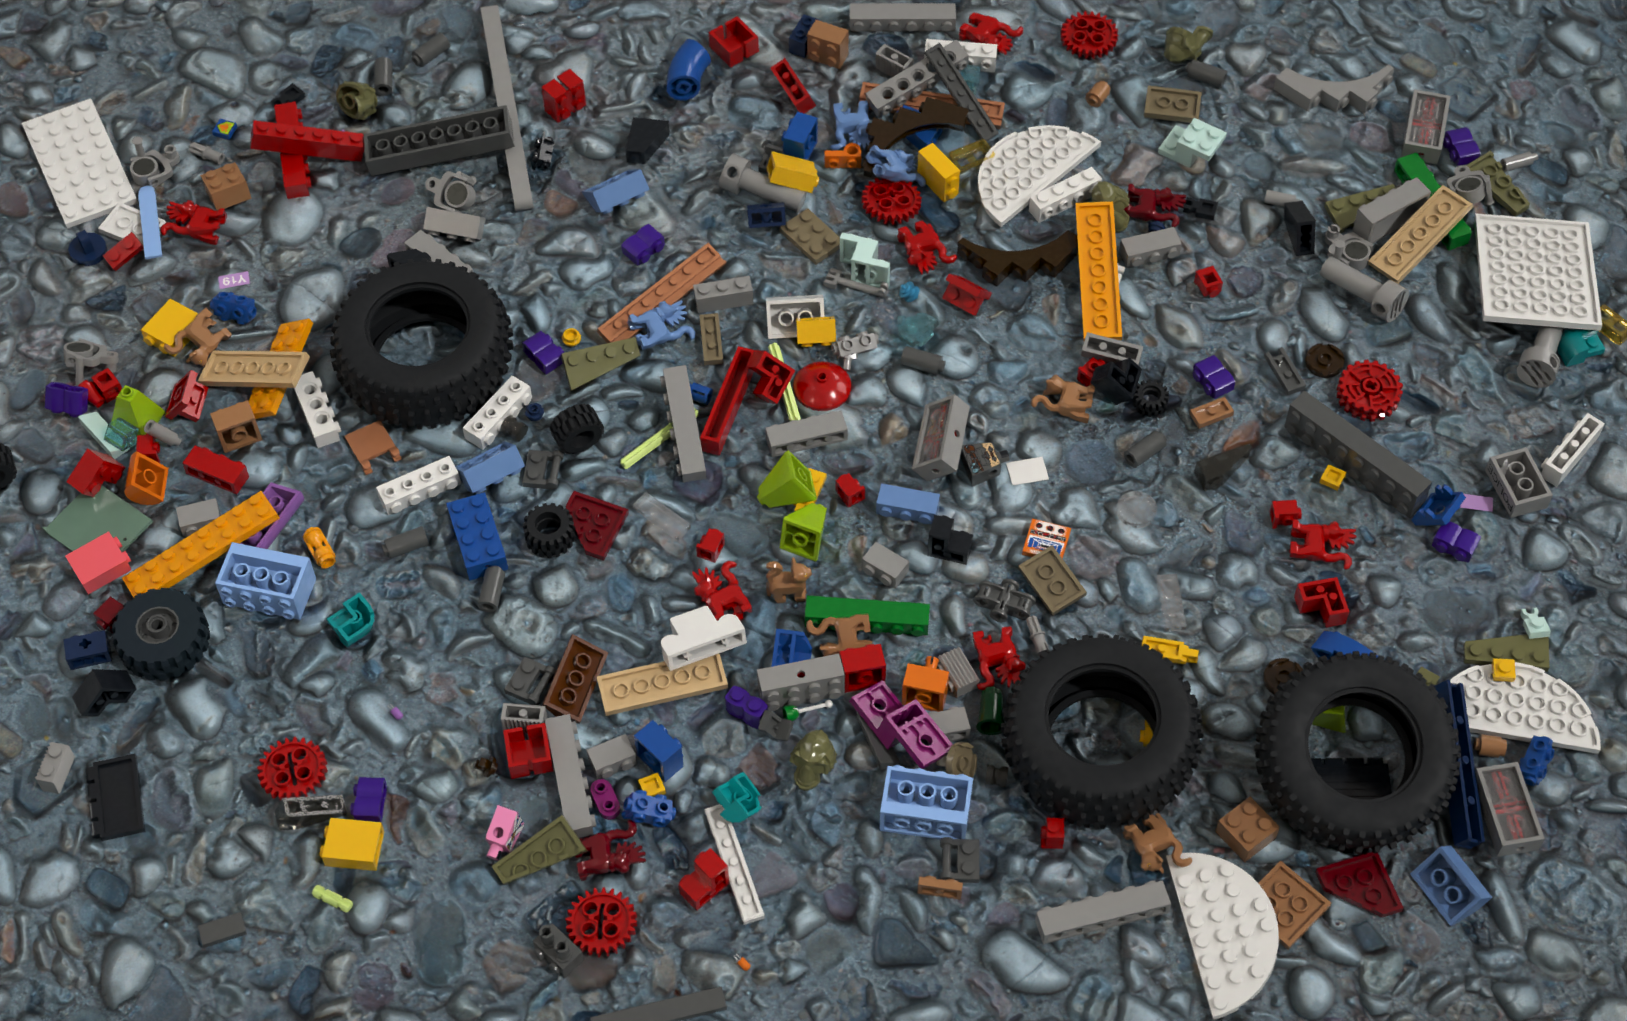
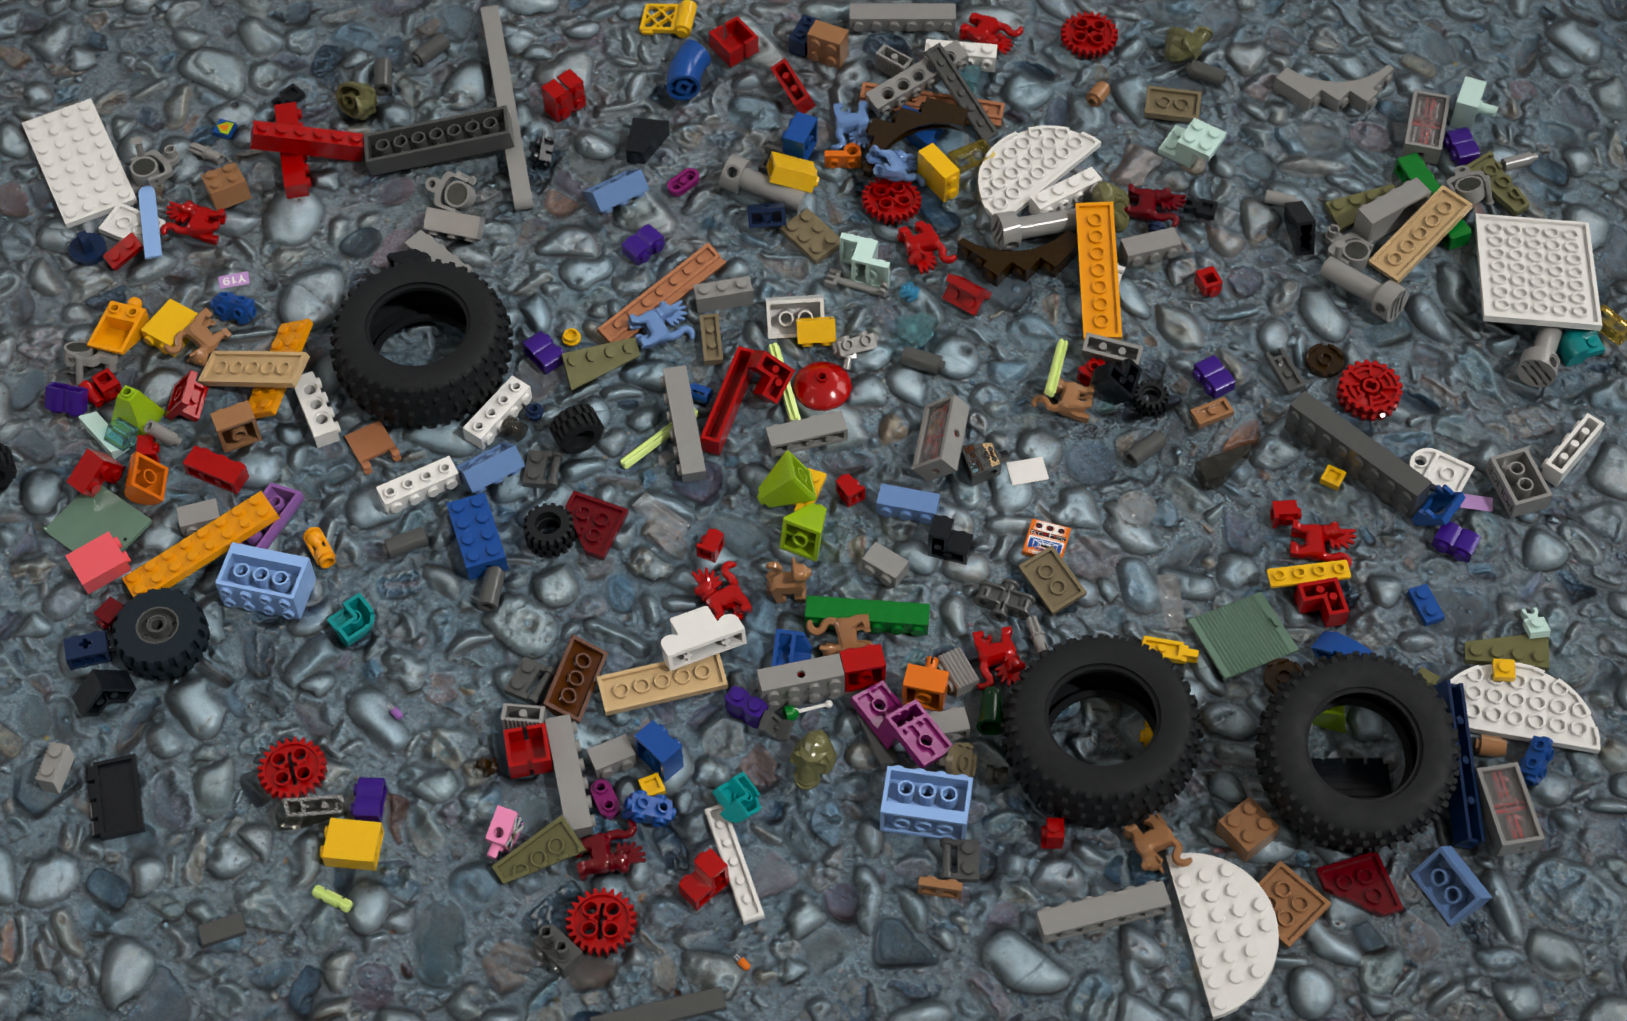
none -> light orange slope [87,297,150,355]
none -> yellow piece [639,0,697,38]
none -> magenta plate [667,168,700,197]
none -> light grey piece [991,208,1077,250]
none -> yellowish green axle [1044,338,1068,398]
none -> sand green door [1187,592,1299,683]
none -> yellow bracket [1266,560,1351,588]
none -> blue plate [1407,584,1445,627]
none -> white plate [1409,448,1475,492]
none -> light aqua brick [1450,76,1498,132]

